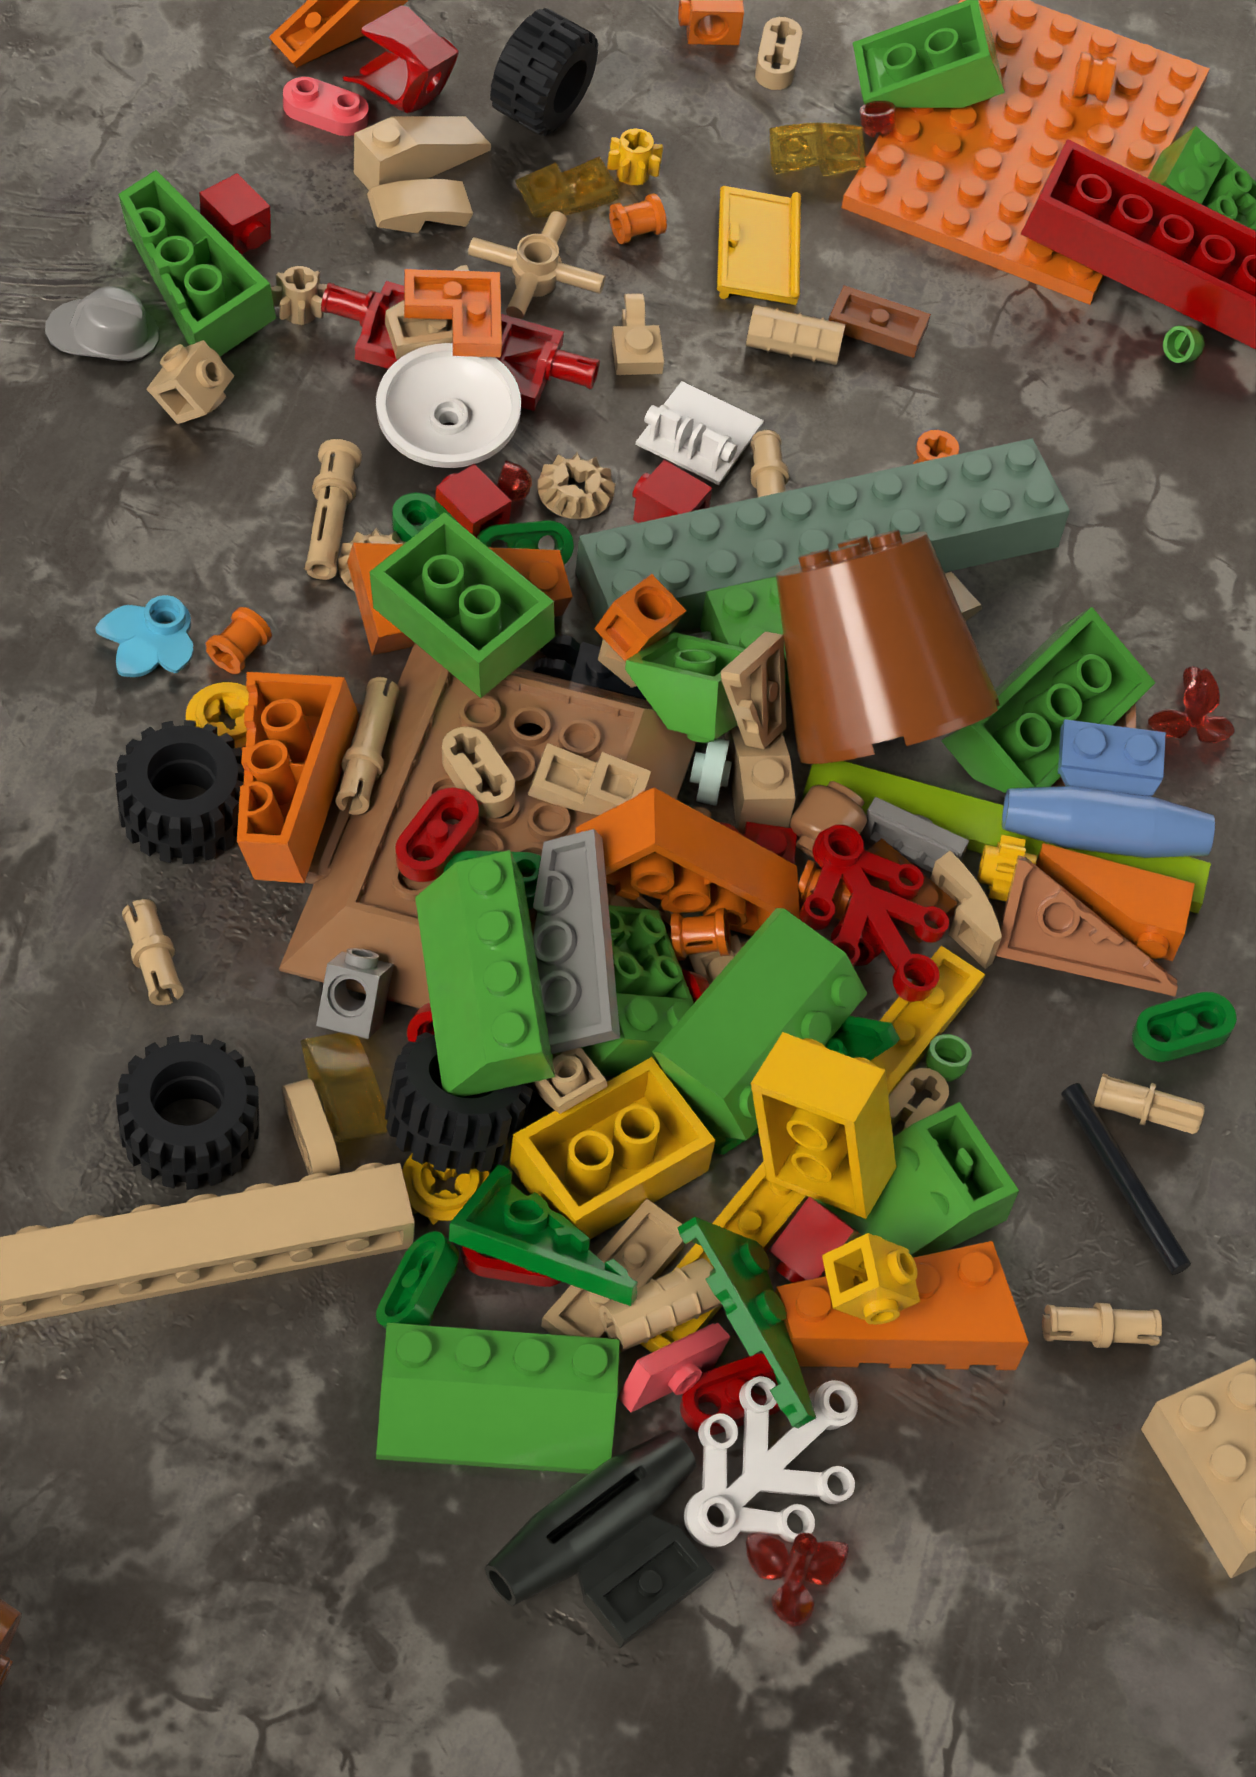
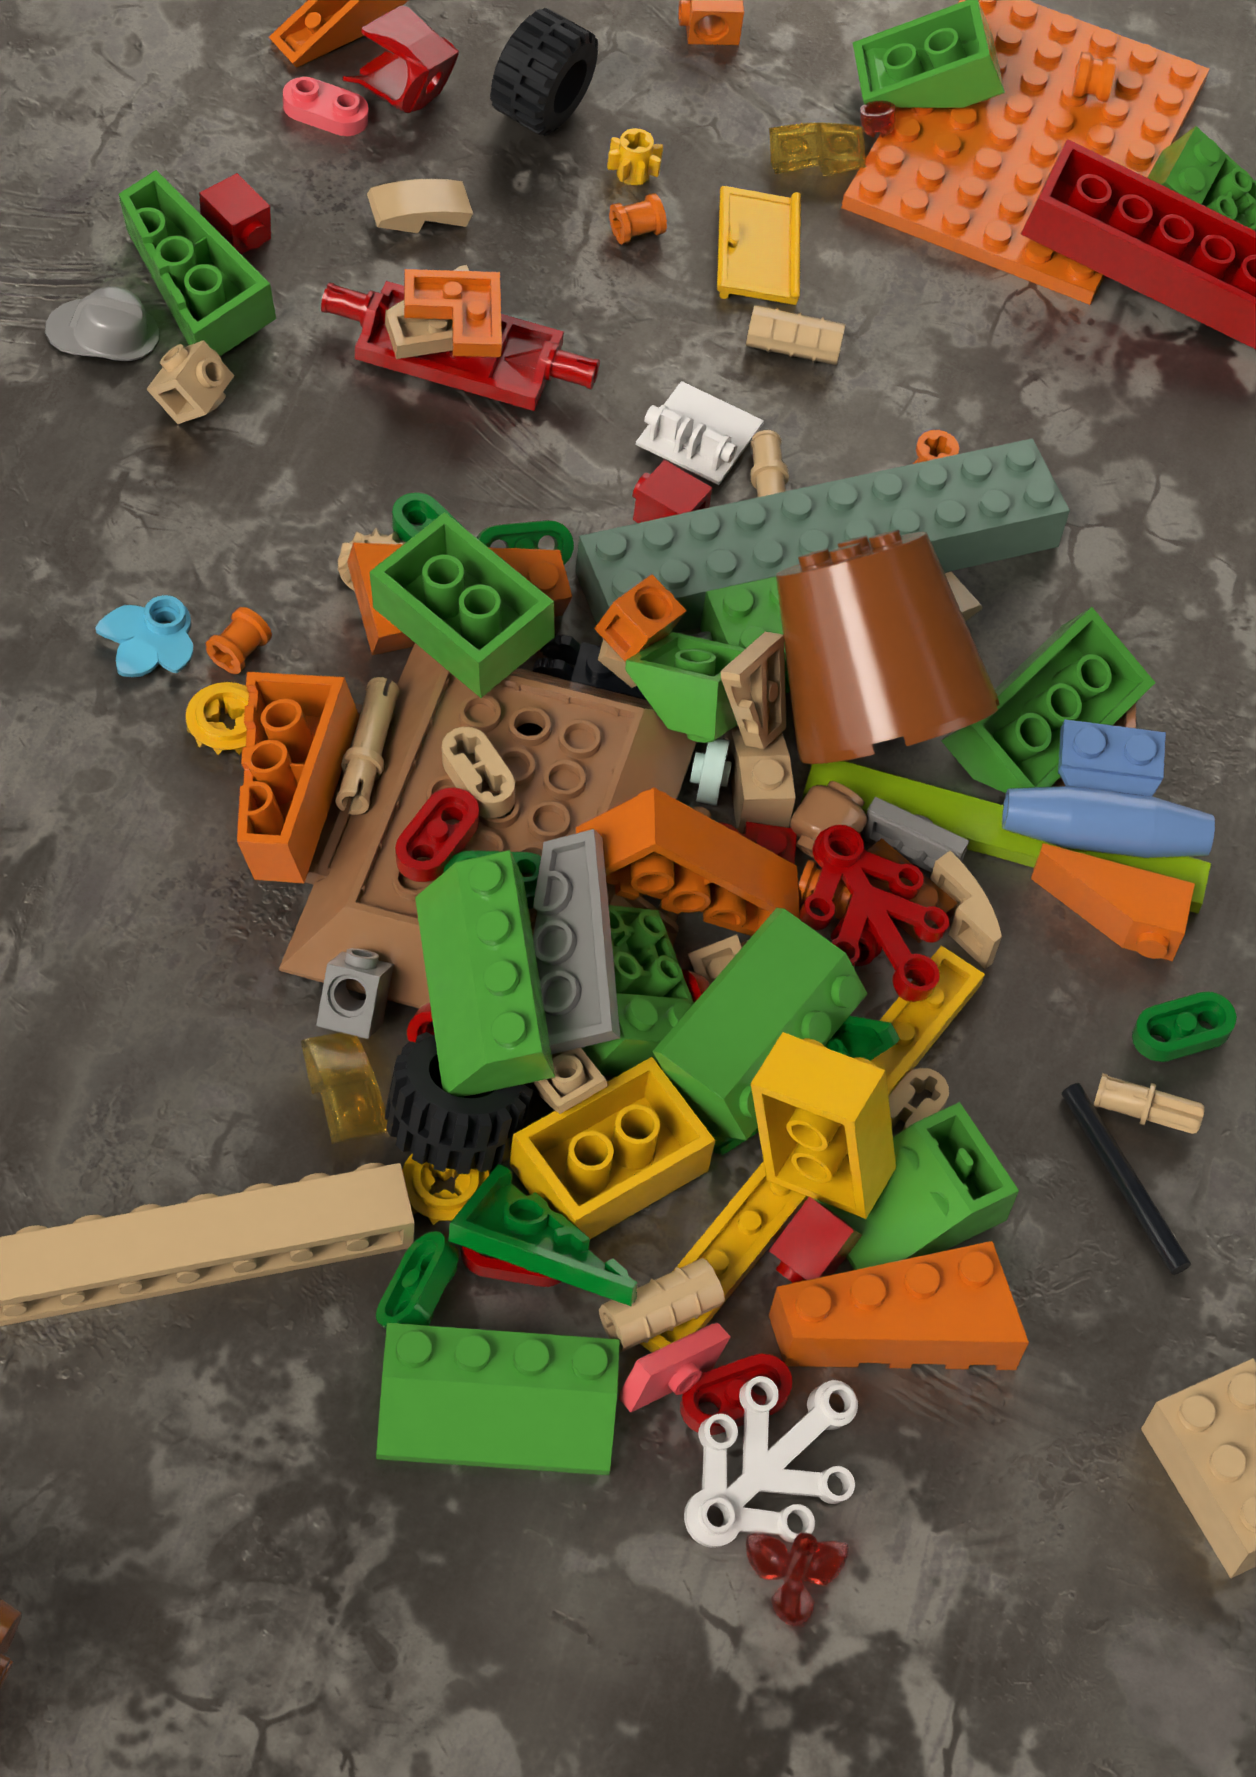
black tyre [115,720,244,864] -> none
black tyre [116,1034,260,1190] -> none
tan pin [122,899,184,1005] -> none
tan gear [271,266,327,325] -> none
tan beam [282,1078,341,1176] -> none
tan pin [305,439,362,580] -> none
tan slope [354,116,491,190] -> none
white dish [376,343,521,468] -> none
red brick [435,464,511,538] -> none
tan bar [468,211,606,319] -> none
pearl dark grey plate [485,1430,715,1648] -> none
clear red hinge [497,460,532,502] -> none
clear yellow slope [515,156,620,217] -> none
tan slope [528,743,651,815] -> none
tan gear [537,452,615,519] -> none
tan plate [541,1199,686,1338] -> none
tan plate [611,293,664,375] -> none
orange bush [670,908,731,961] -> none
green wing [677,1217,816,1428] -> none
tan beam [755,17,802,90] -> none
yellow brick [822,1233,920,1325] -> none
dark orange plate [829,285,931,358] -> none
bright green hinge [926,1034,972,1082] -> none
yellow gear [977,835,1037,901] -> none
nougat wing [995,855,1178,996] -> none
tan pin [1042,1303,1162,1348] -> none
clear red plant [1148,666,1234,743] -> none
bright green hinge [1163,326,1205,363] -> none

